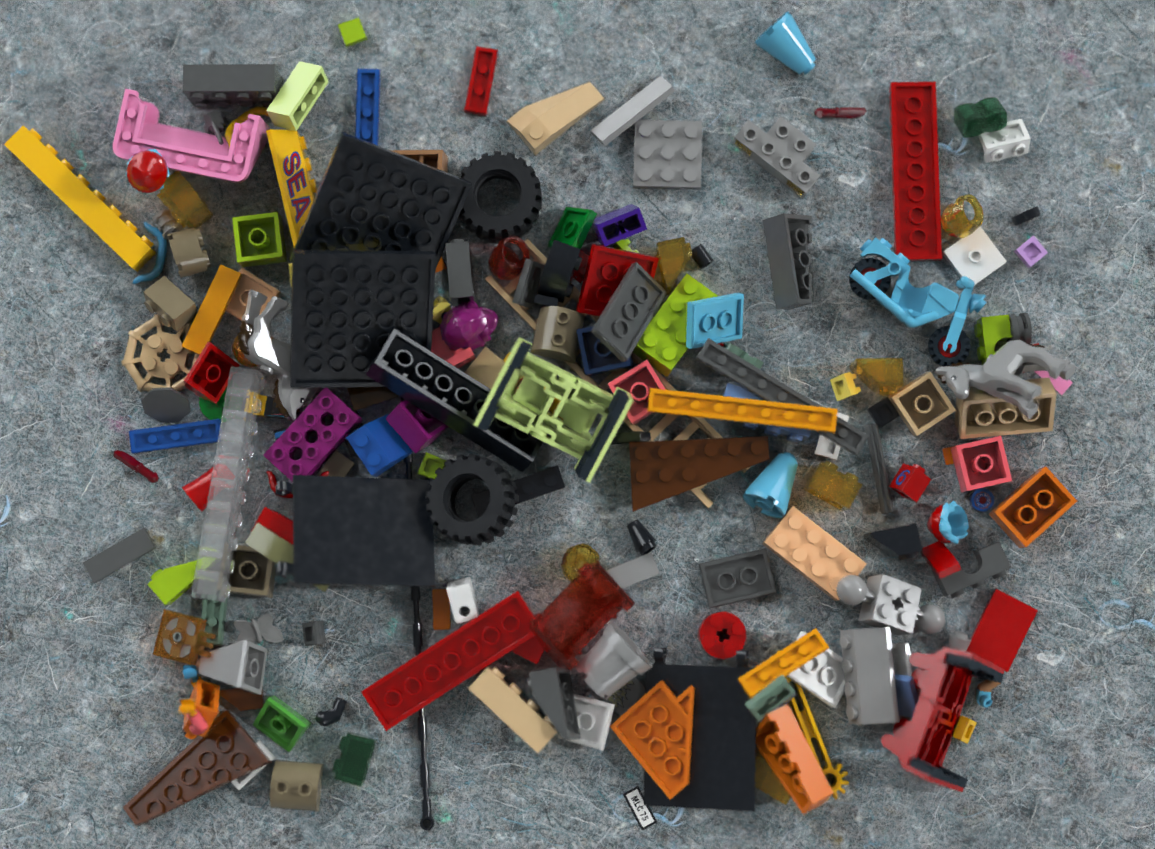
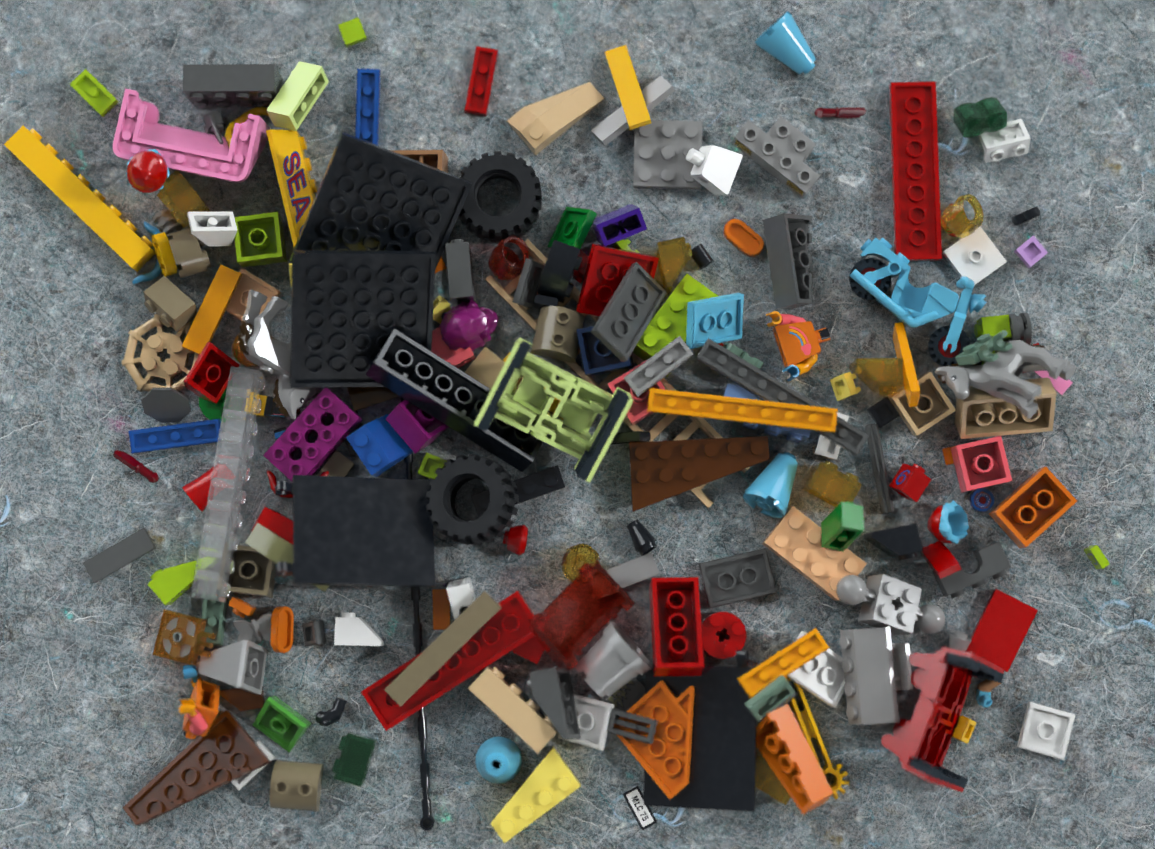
medium blue tile [895,674,919,718] -> none
none -> lime plate [70,69,119,117]
none -> yellow beam [152,232,178,277]
none -> white slope [187,212,238,246]
none -> orange plate [228,597,257,618]
none -> orange tile [270,606,294,653]
none -> white slope [334,612,384,646]
none -> dark tan tile [384,591,502,707]
none -> medium azure cone [476,736,522,784]
none -> light yellow wedge [491,746,581,843]
none -> red cone [503,524,528,556]
none -> yellow tile [605,45,652,130]
none -> dark grey tile [607,708,658,744]
none -> light grey tile [624,336,694,397]
none -> red brick [649,577,704,676]
none -> white torso [686,145,743,196]
none -> orange tile [723,219,764,257]
none -> torso [766,311,830,382]
none -> green brick [821,501,864,552]
none -> light orange tile [893,322,920,407]
none -> sand green plate [955,330,1013,366]
none -> white plate [1017,701,1075,760]
none -> lime tile [1084,545,1110,570]

